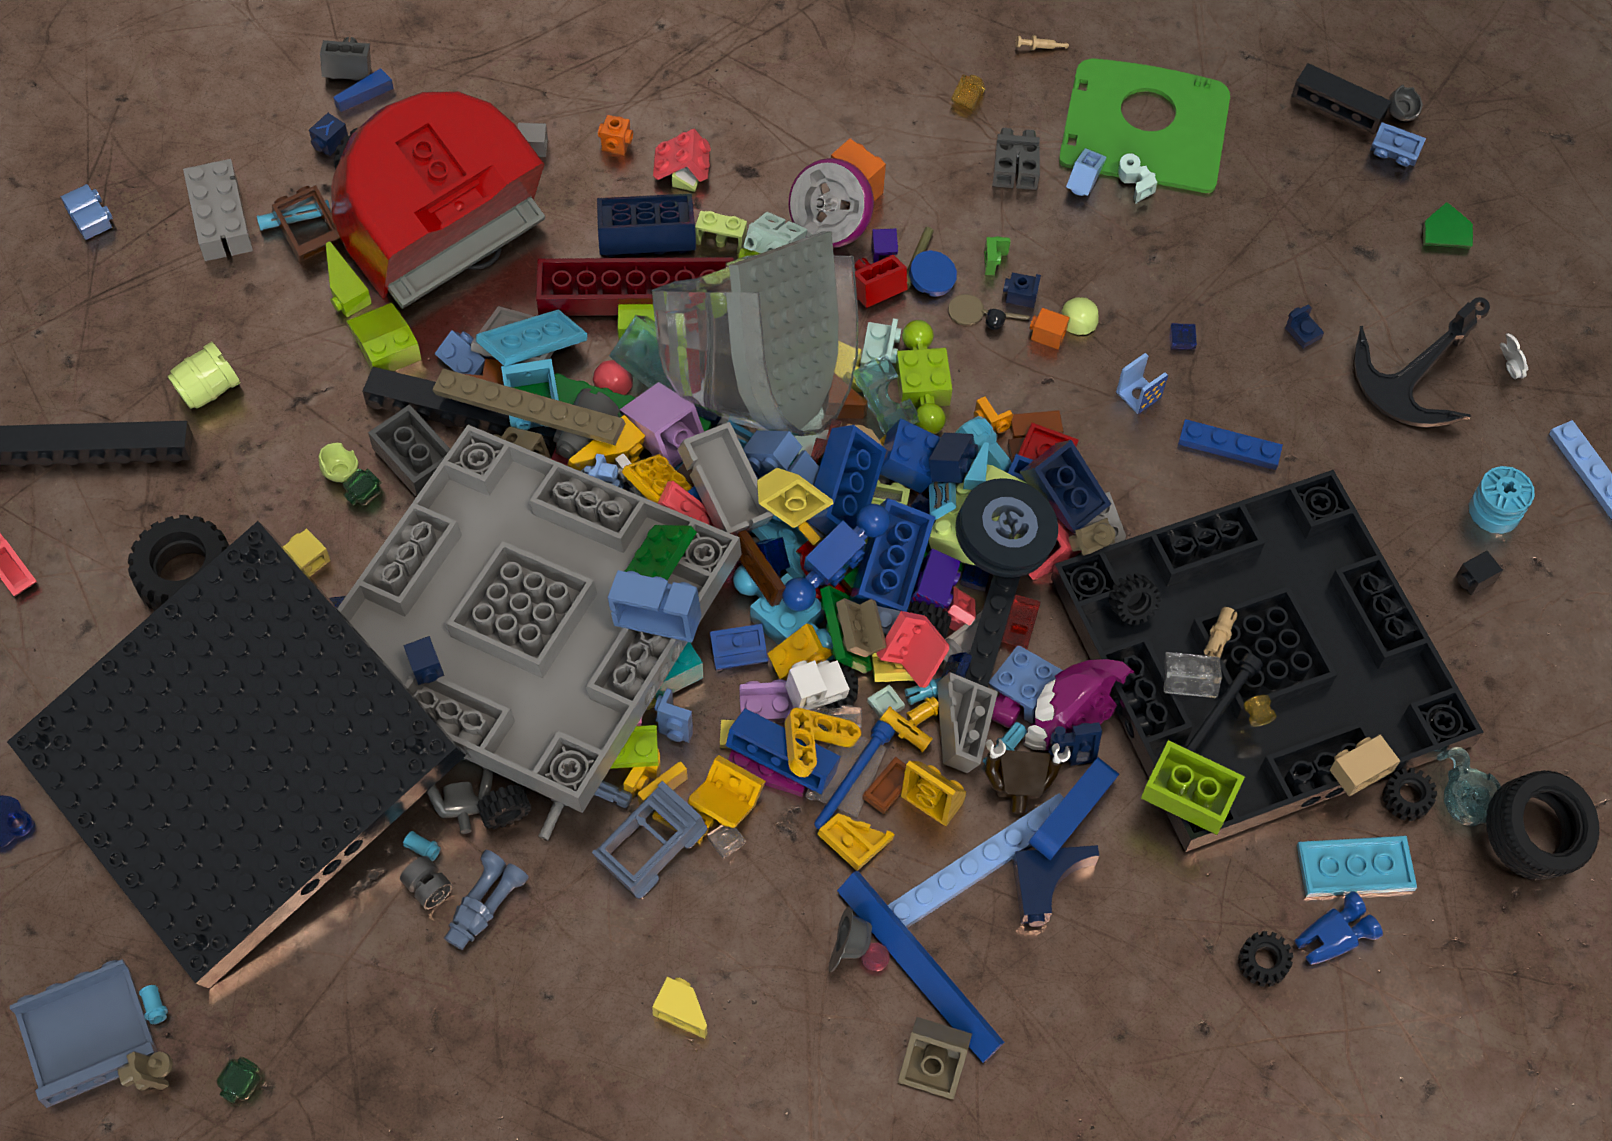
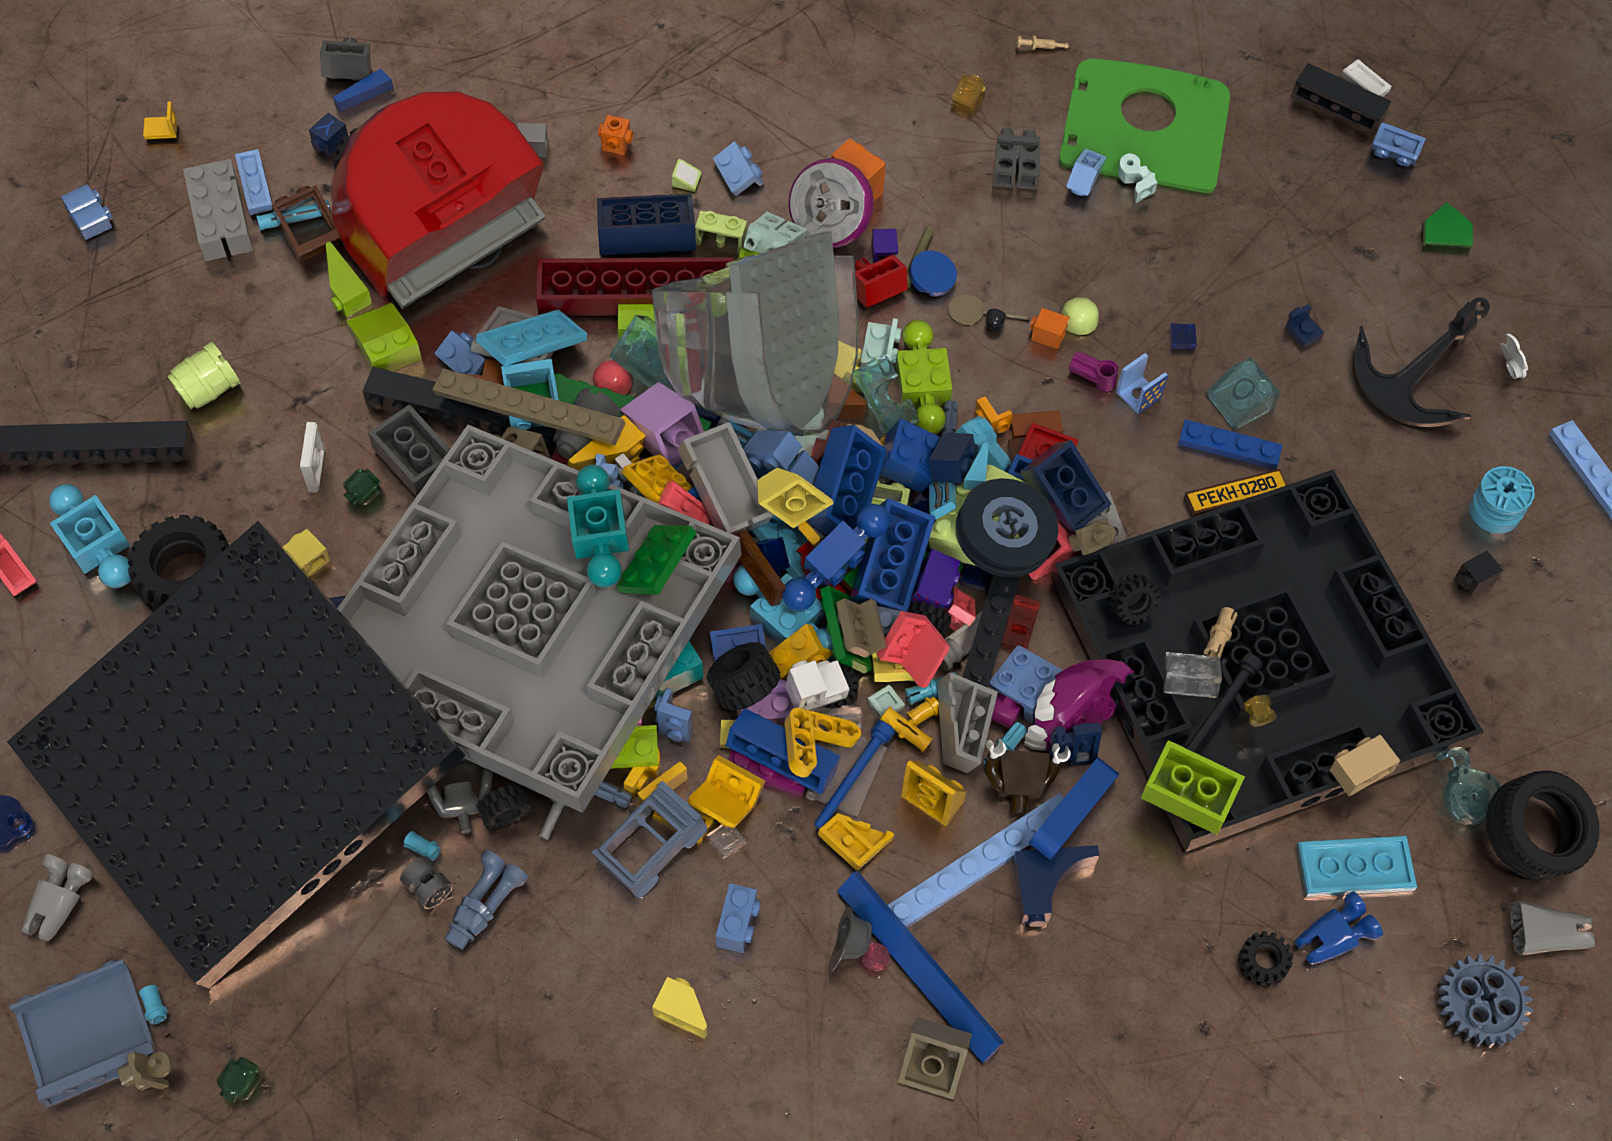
yellowish green hair [318,442,359,483] -> none
dark blue brick [403,636,445,685] -> none
medium blue piece [608,570,702,643] -> none
coral bracket [653,128,711,182] -> none
dark orange tile [862,757,906,814] -> none
clear blue tile [941,652,972,679] -> none
bright green bracket [984,236,1010,275] -> none
dark blue brick [1003,272,1041,308] -> none
black tyre [1383,767,1437,821] -> none
dark grey hair [1389,85,1423,121] -> none
none -> light grey piece [21,854,94,942]
none -> medium azure brick [49,484,131,588]
none -> yellow bracket [143,101,177,139]
none -> light blue plate [235,149,272,215]
none -> white tile [300,422,325,493]
none -> teal brick [567,465,629,588]
none -> black tyre [706,642,781,710]
none -> light blue bracket [713,141,764,196]
none -> medium blue brick [716,884,761,953]
none -> sand blue axle [942,400,958,435]
none -> magenta piece [1069,350,1119,392]
none -> tile [1184,469,1287,517]
none -> clear light blue slope [1206,357,1281,430]
none -> white tile [1341,59,1392,97]
none -> sand blue gear [1437,954,1533,1048]
none -> light grey piece [1510,900,1595,955]

